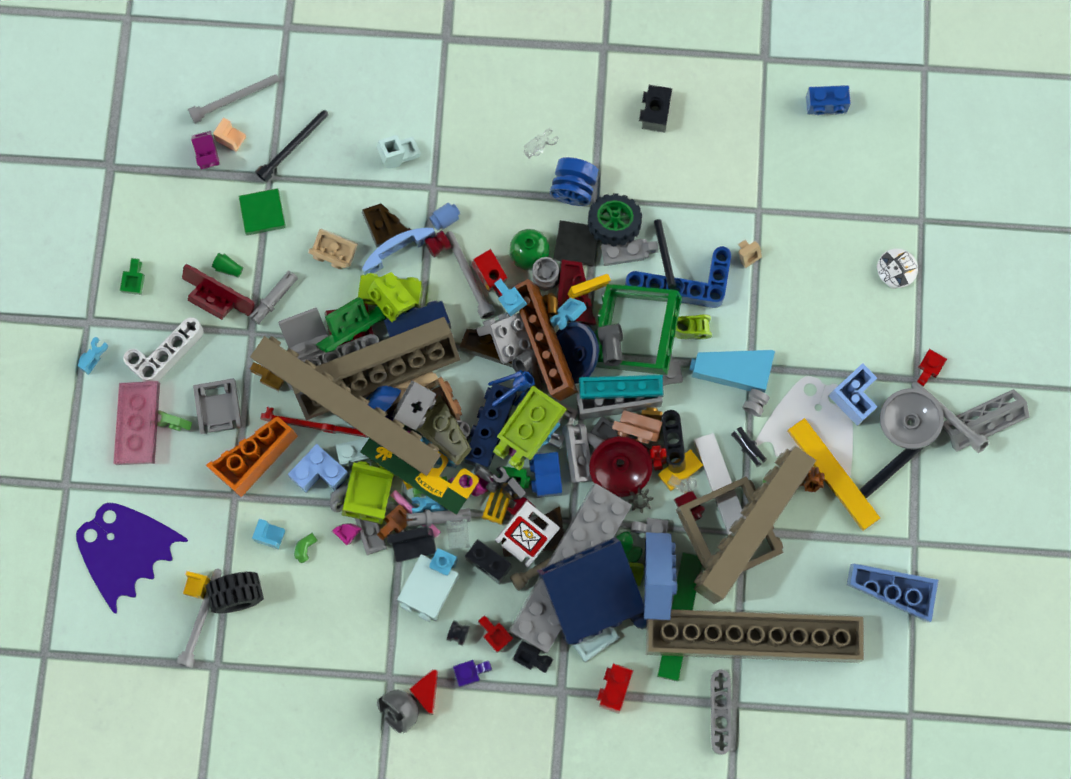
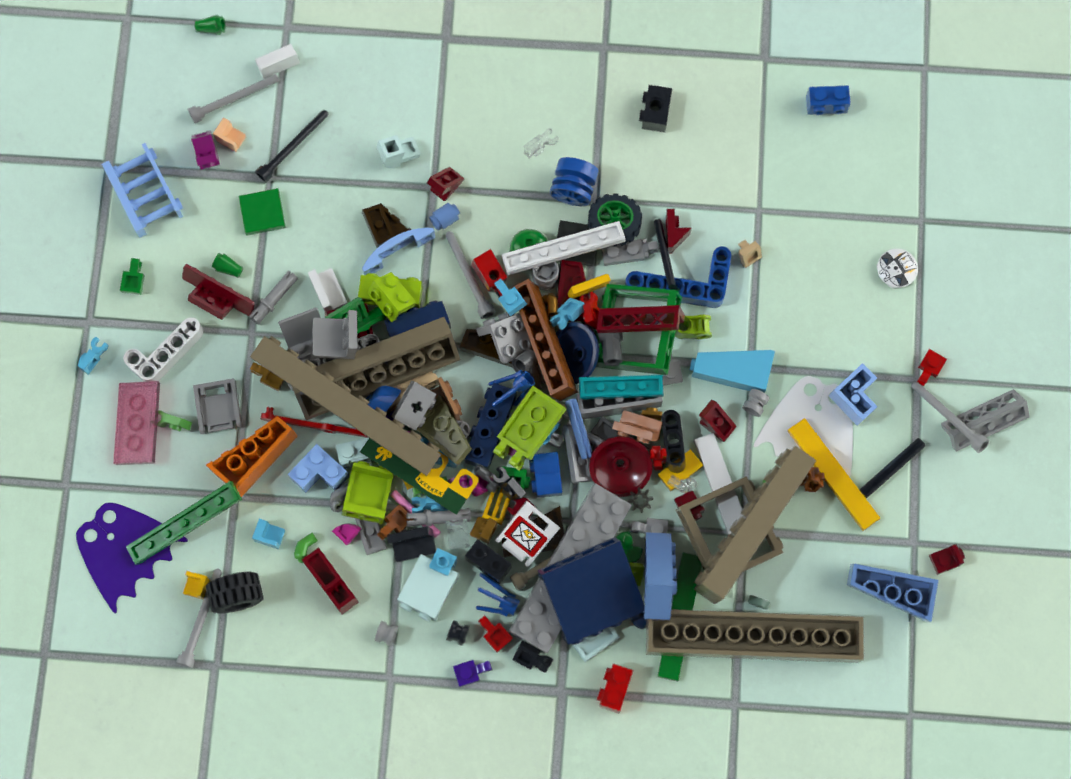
tan bracket [308,229,358,270] -> none
dark grey cylinder [377,689,419,733] -> none
red slope [409,670,438,715] -> none
dark red wheel [424,230,452,258] -> none
light grey beam [711,669,731,755] -> none
black pin [731,427,767,467] -> none
light grey dish [880,388,944,449] -> none
none -> light blue fence [102,143,183,238]
none -> green tile [126,481,242,565]
none -> green cone [195,15,225,34]
none -> white panel [255,44,300,79]
none -> dark red slope [302,547,359,614]
none -> white panel [308,268,347,311]
none -> light grey bracket [312,310,357,359]
none -> light grey wheel [375,621,398,646]
none -> dark red slope [427,167,465,201]
none -> pearl gold bracket [470,517,497,544]
none -> blue plant [476,573,520,617]
none -> white tile [501,221,625,275]
none -> medium blue axle [565,398,592,459]
none -> red plate [580,292,600,329]
none -> dark red fence [596,305,685,333]
none -> dark red slope [665,209,692,254]
none -> dark red slope [699,399,737,442]
none -> sand green tile [748,595,770,610]
none -> dark red bracket [929,544,965,575]

